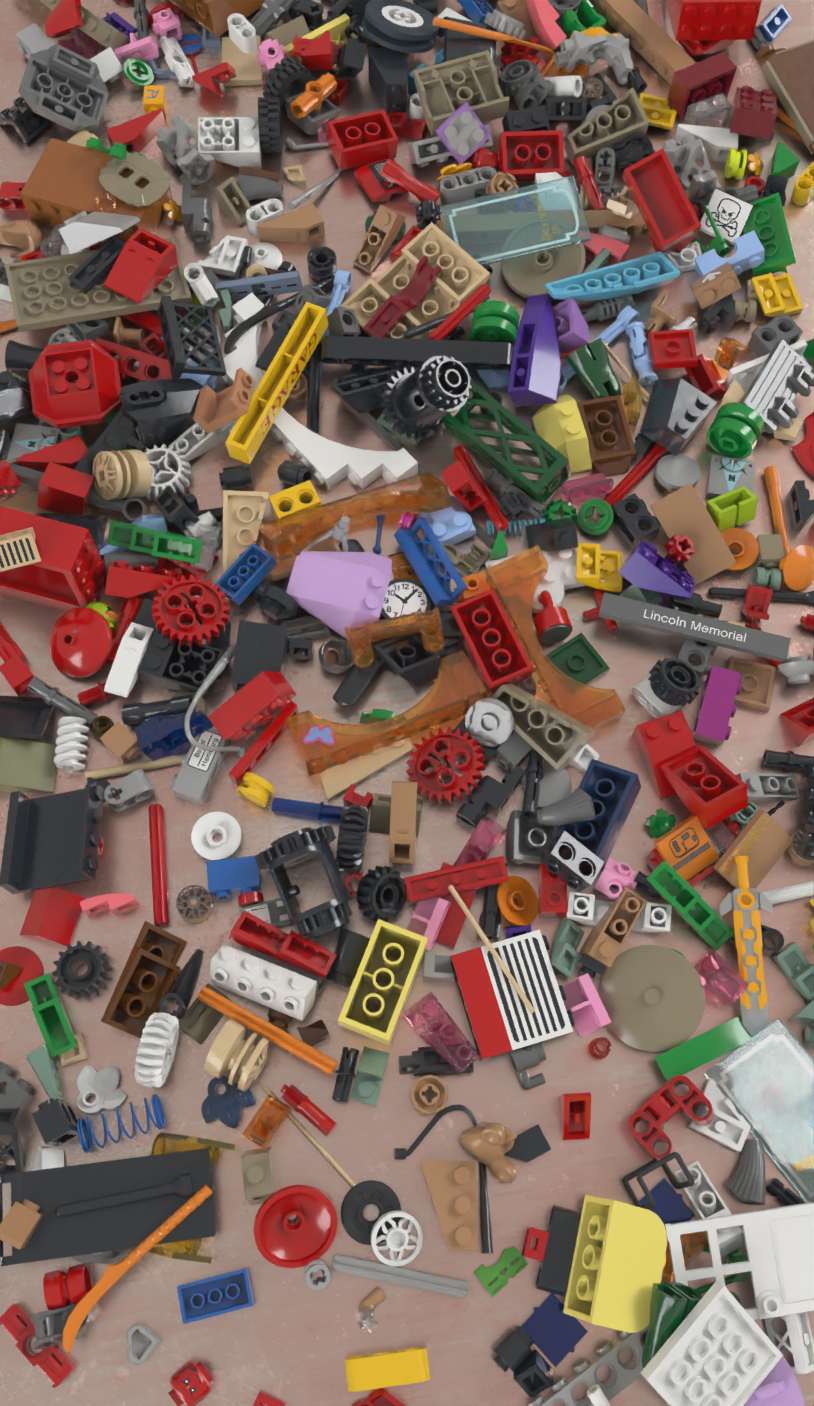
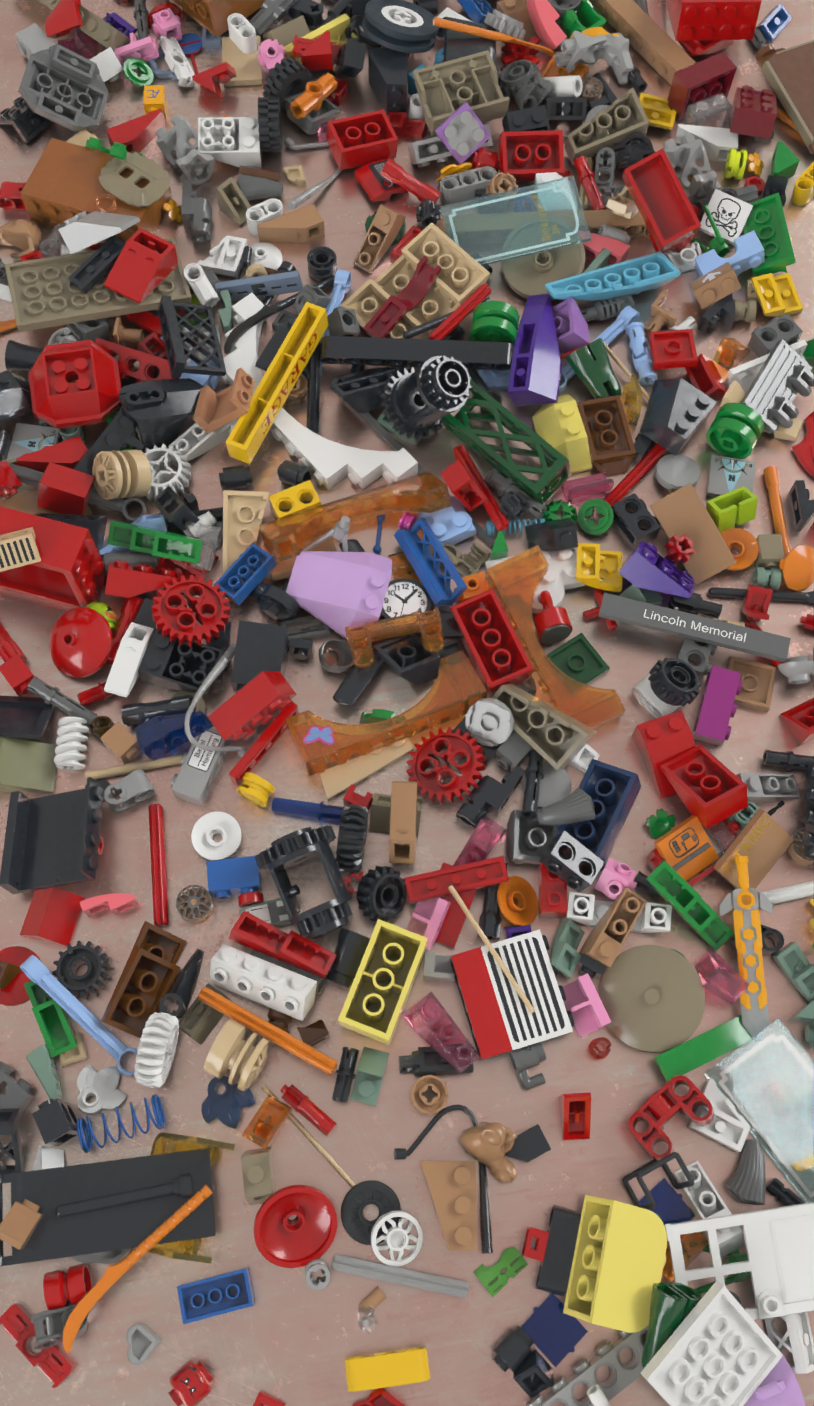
none -> light blue piece [20,955,138,1076]

